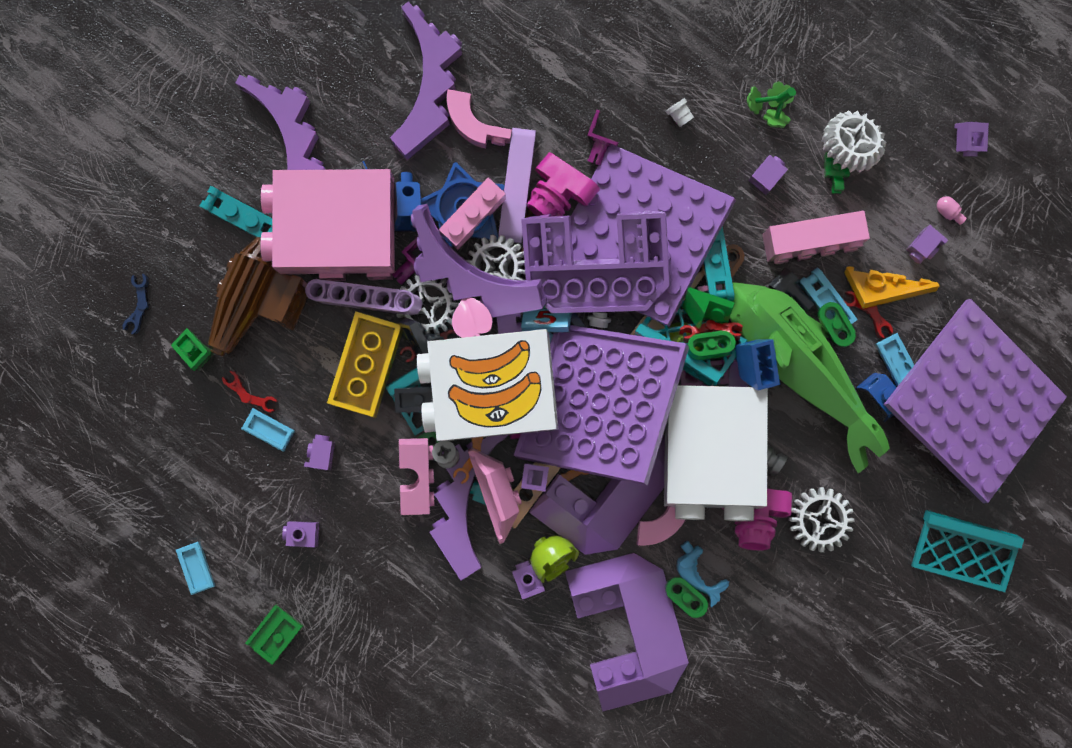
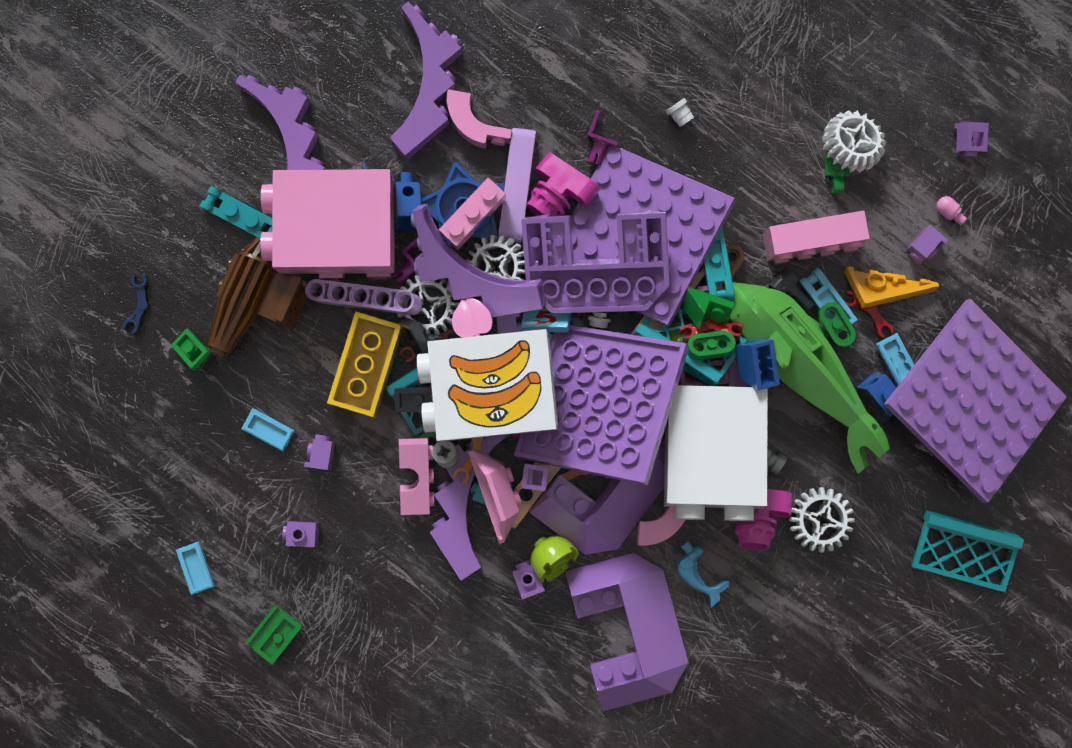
red piece [222,371,278,412] -> none
green plate [665,577,708,618] -> none
bright green plant [747,82,796,128] -> none
medium lavender brick [748,155,788,195] -> none

